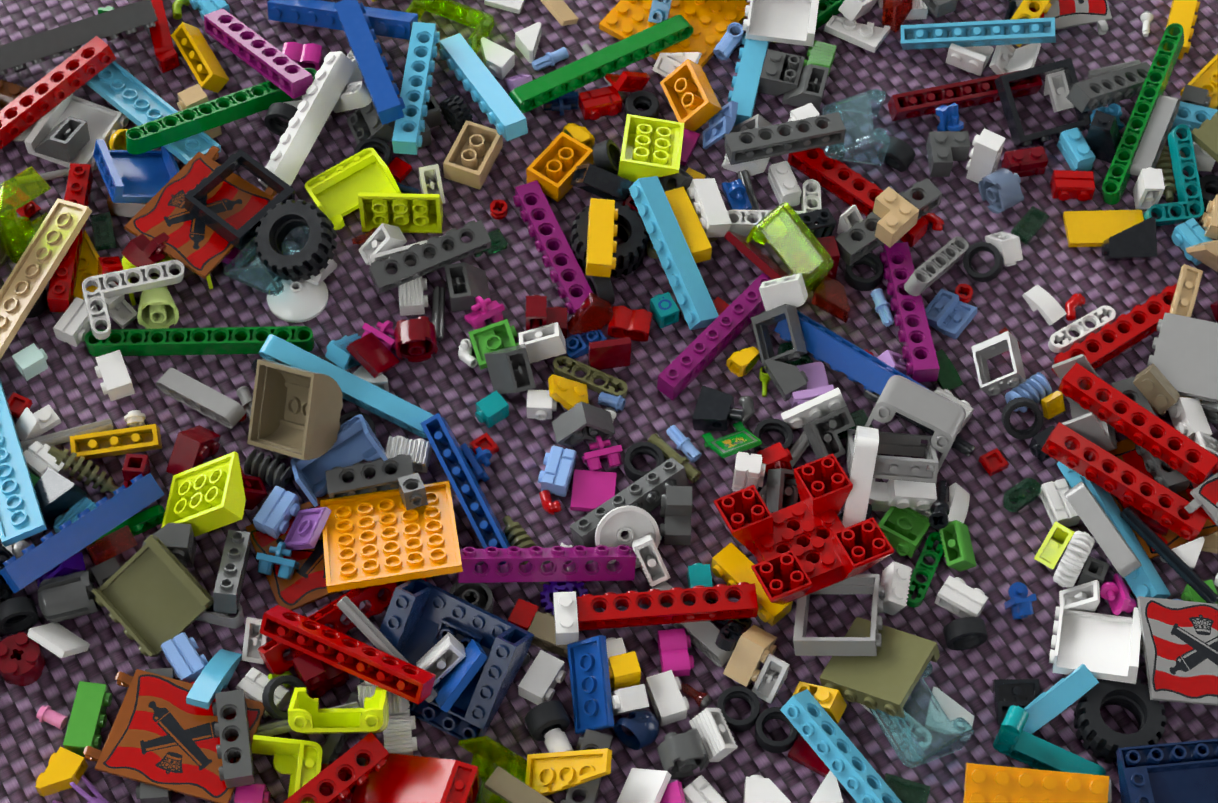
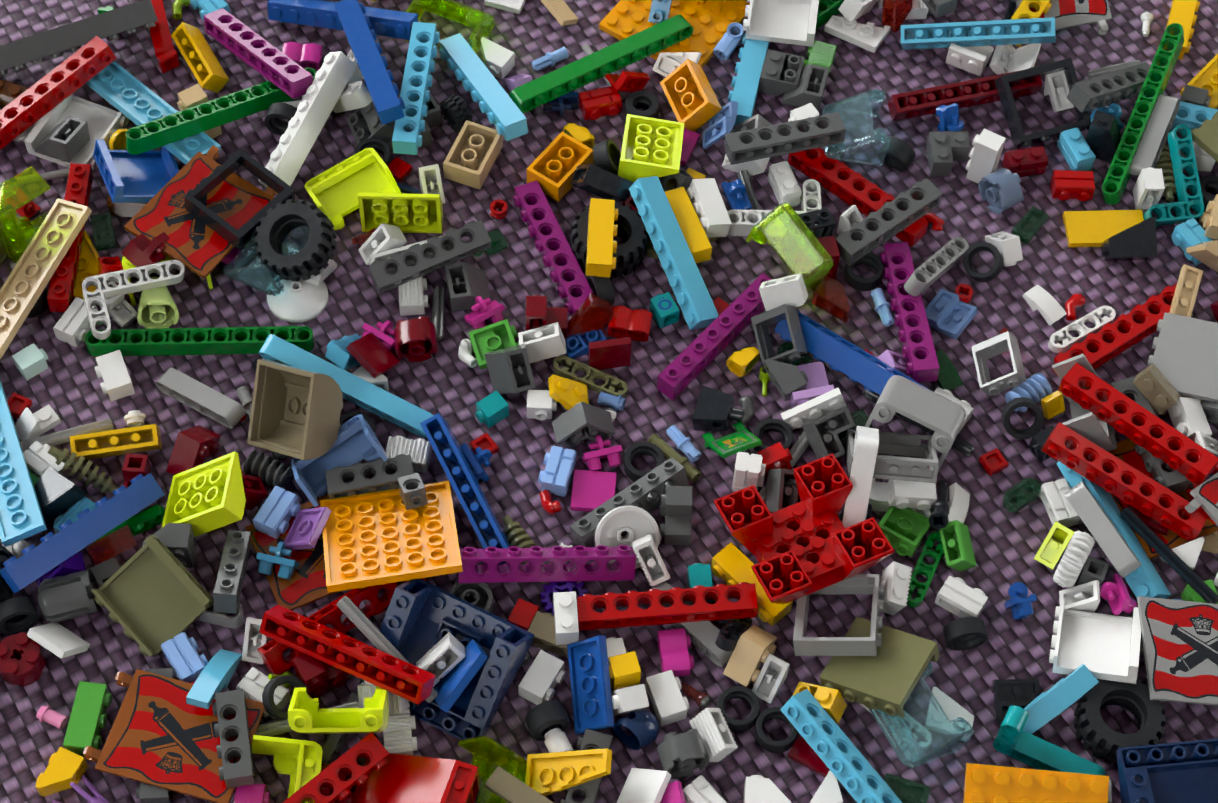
white slope [515,22,542,63] -> none
dark red tile [724,231,789,280] -> none
tan brick [873,187,919,248] -> none

